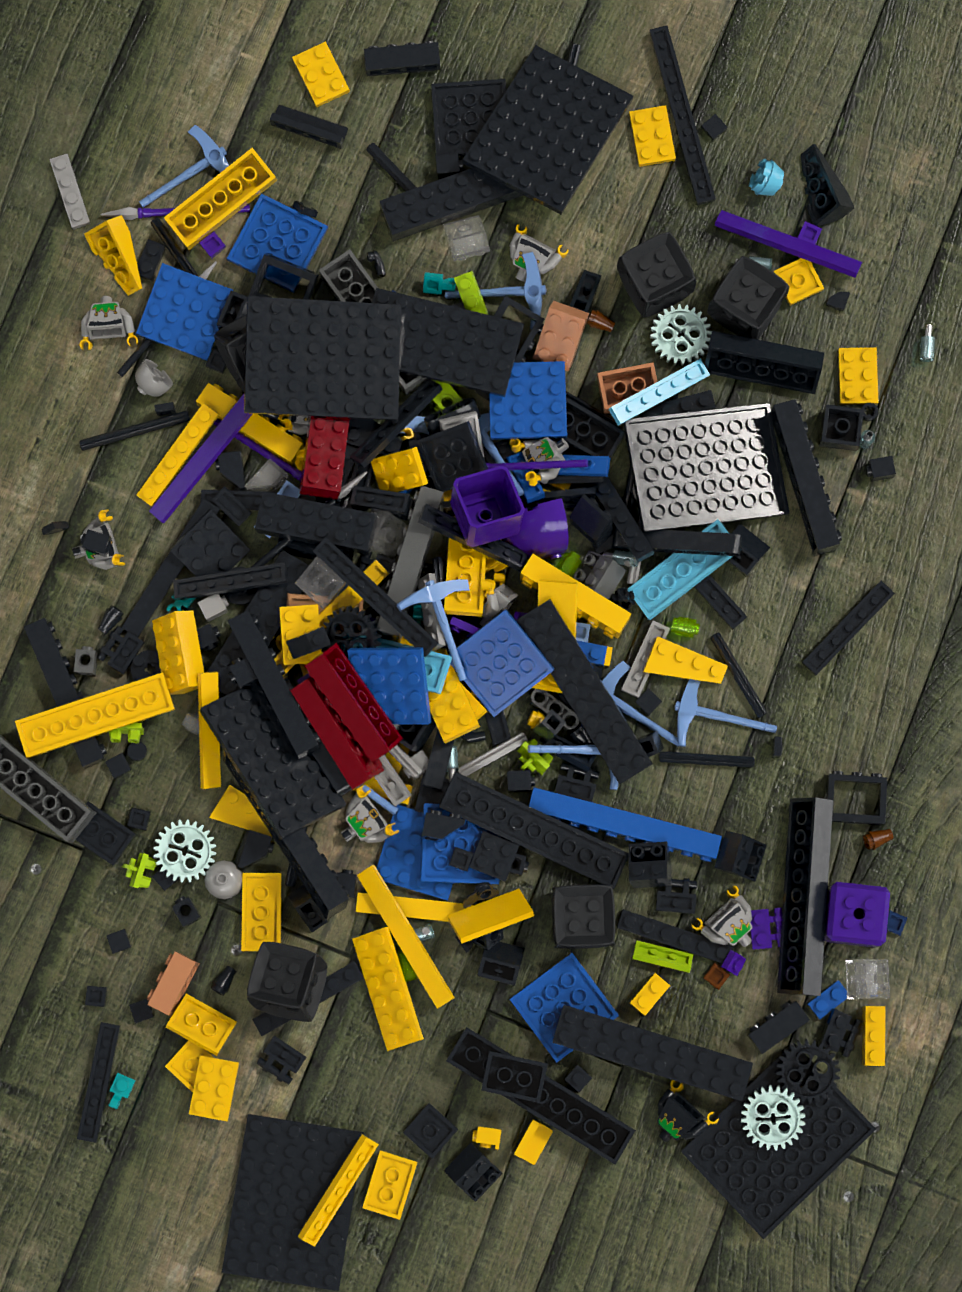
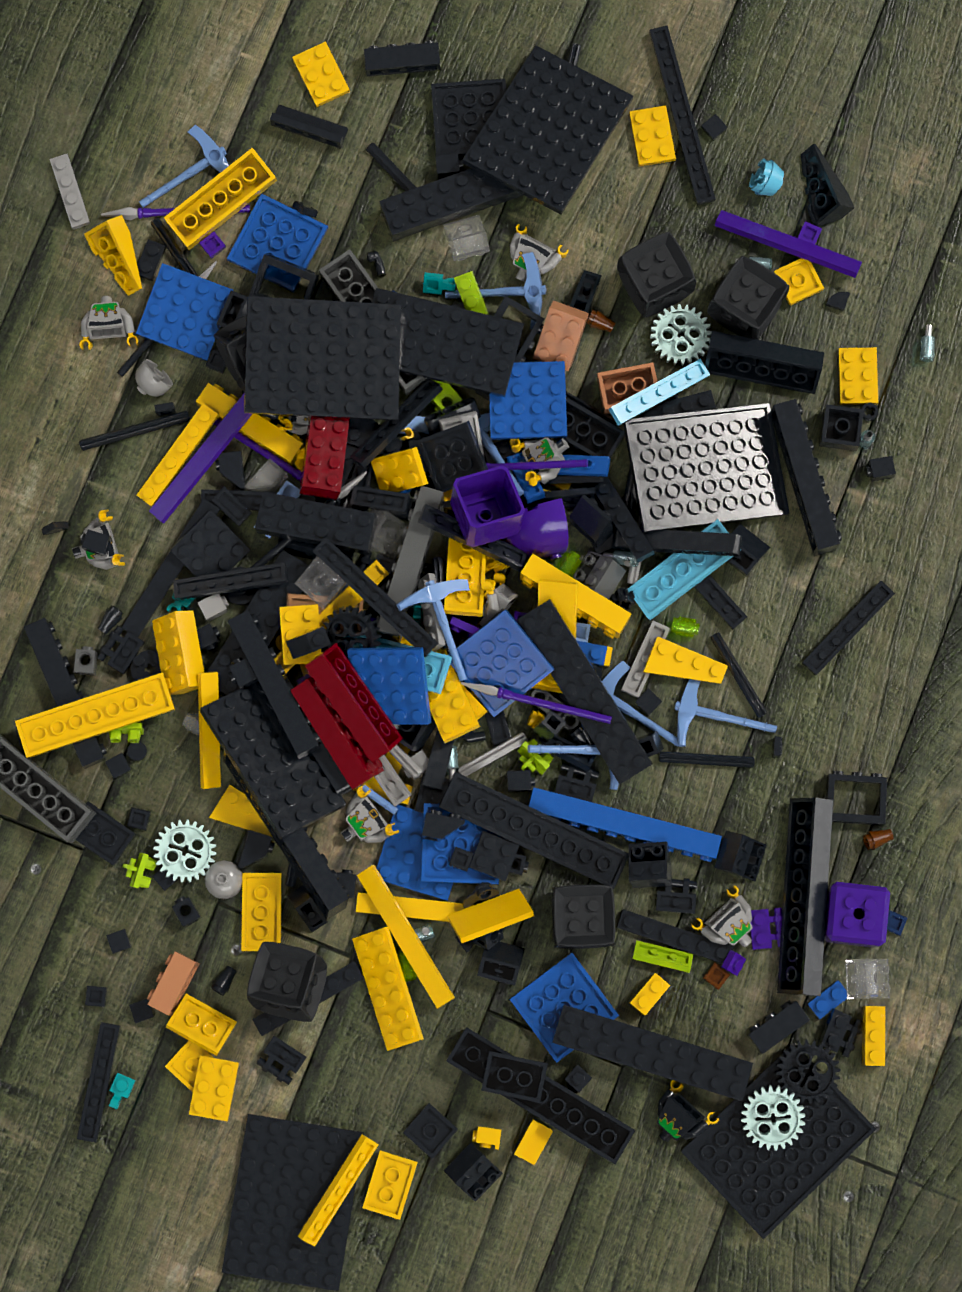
none -> dark purple piece [461,682,612,724]

